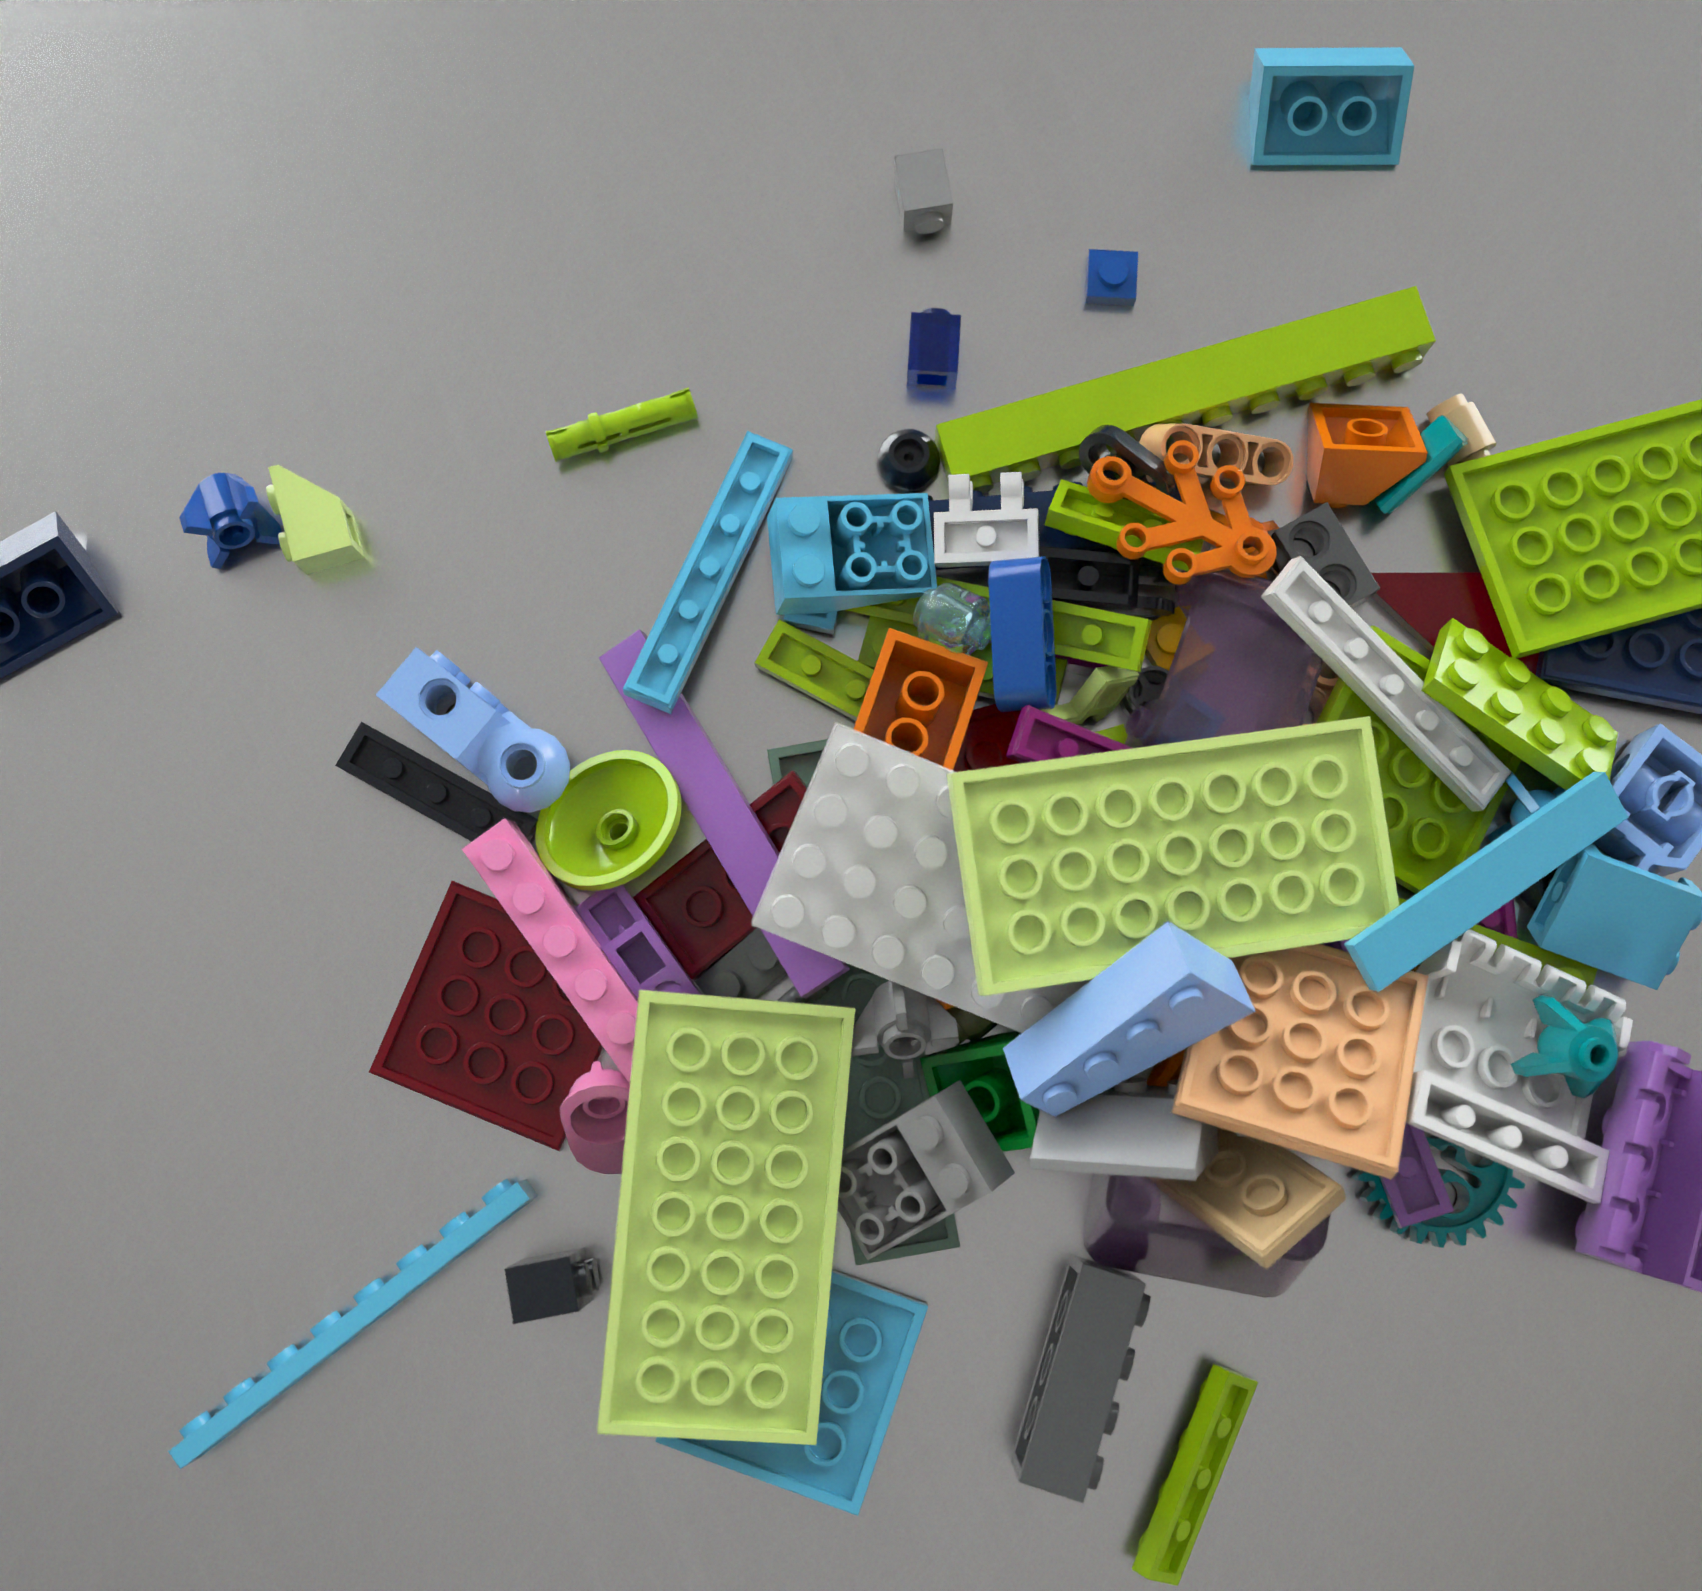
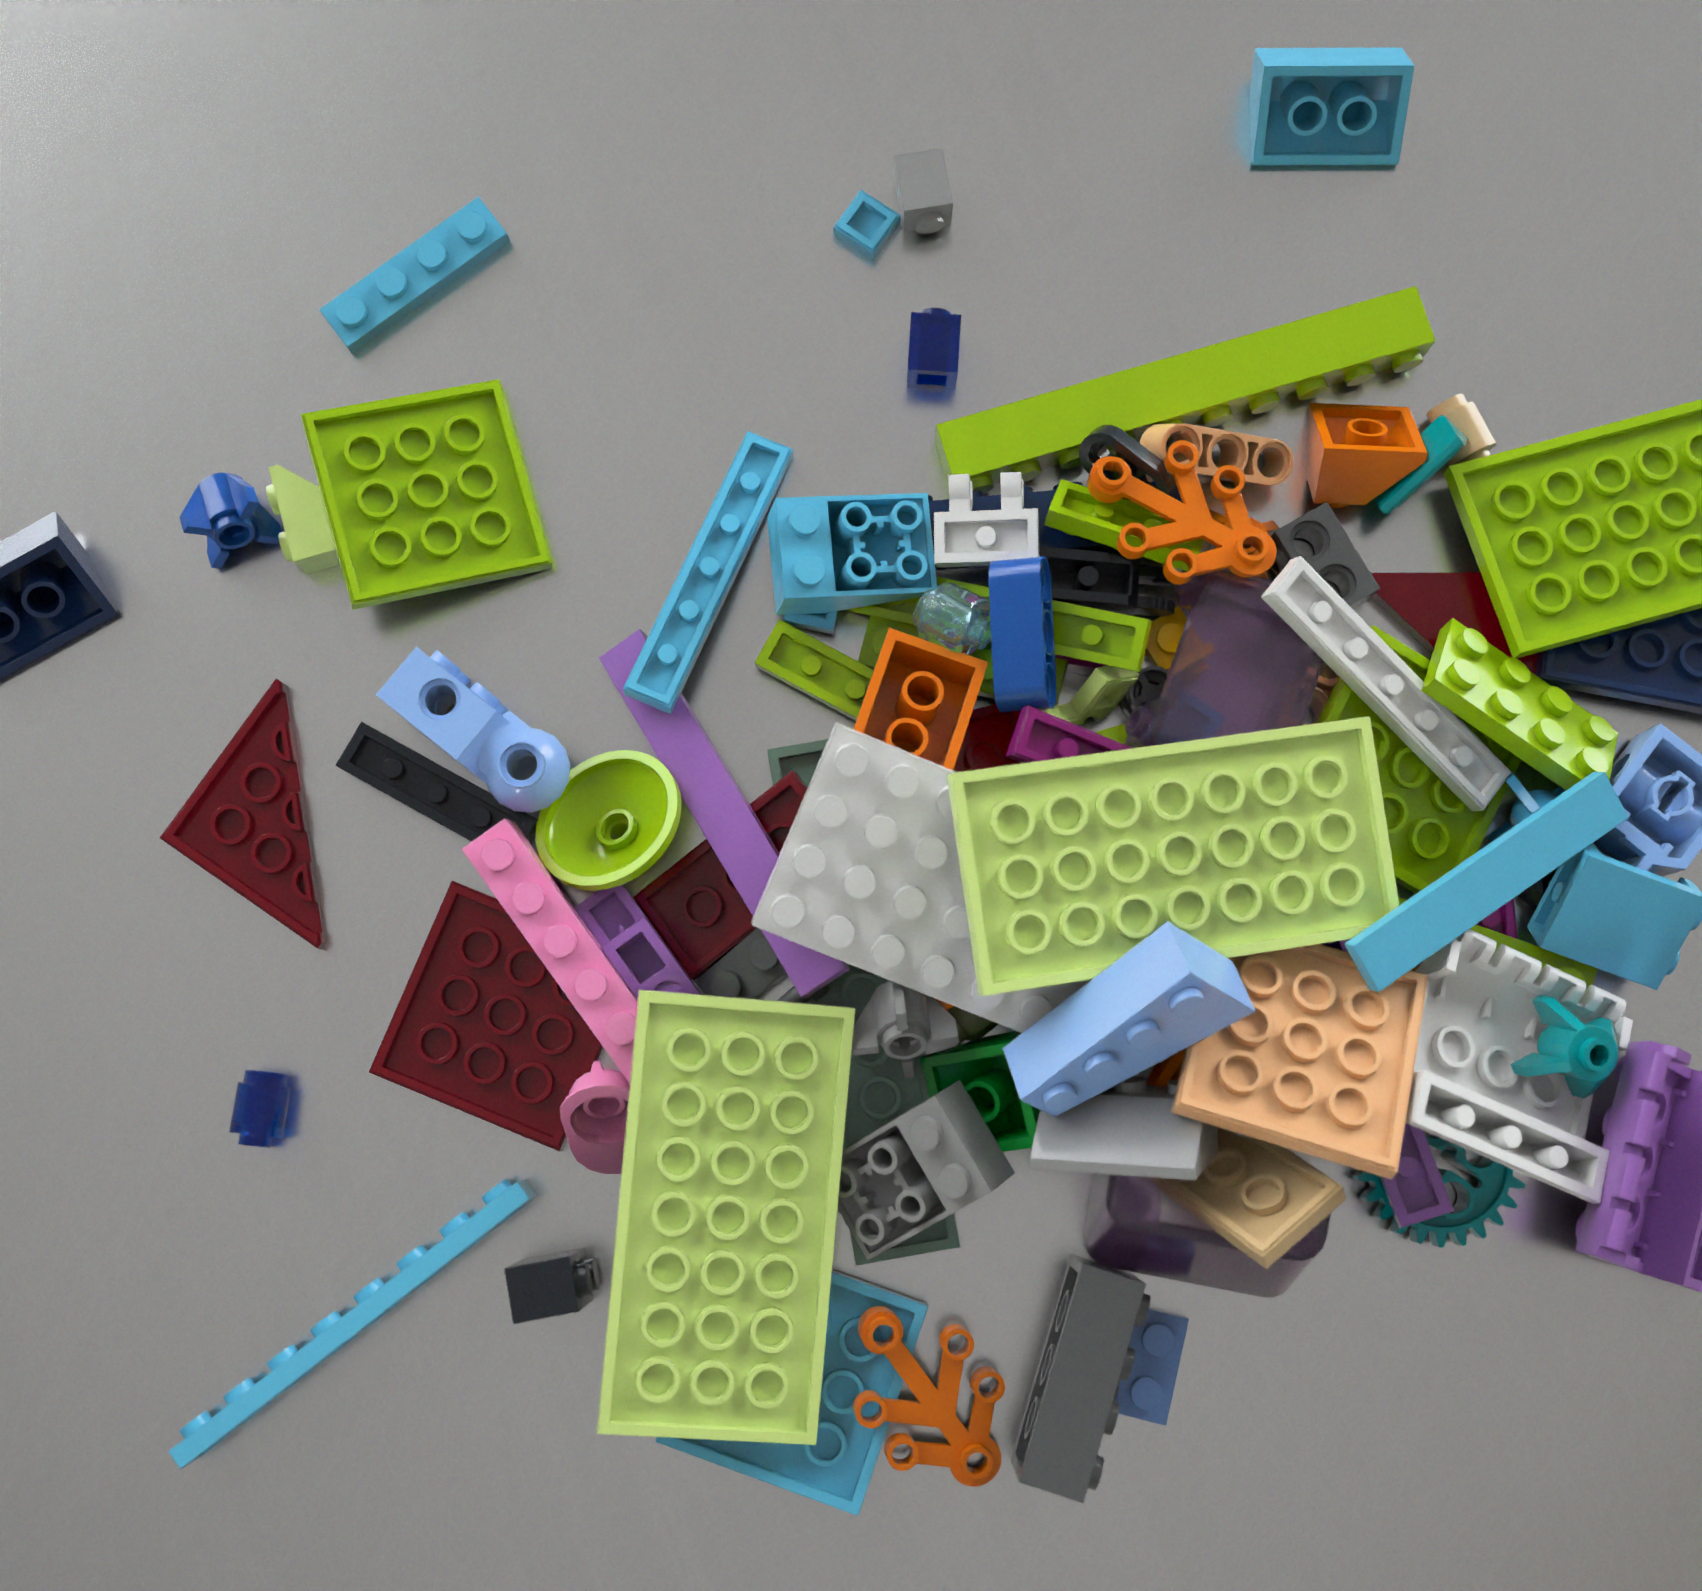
lime pin [545,387,698,462] -> none
black plate [877,429,940,491] -> none
blue plate [1085,249,1138,306] -> none
lime plate [1131,1363,1258,1586] -> none
none -> dark red tile [160,679,327,950]
none -> clear blue brick [229,1070,291,1148]
none -> lime tile [301,379,553,610]
none -> medium azure plate [319,196,510,354]
none -> medium azure tile [833,190,901,261]
none -> orange plant [853,1306,1005,1487]
none -> medium blue plate [1113,1307,1189,1426]

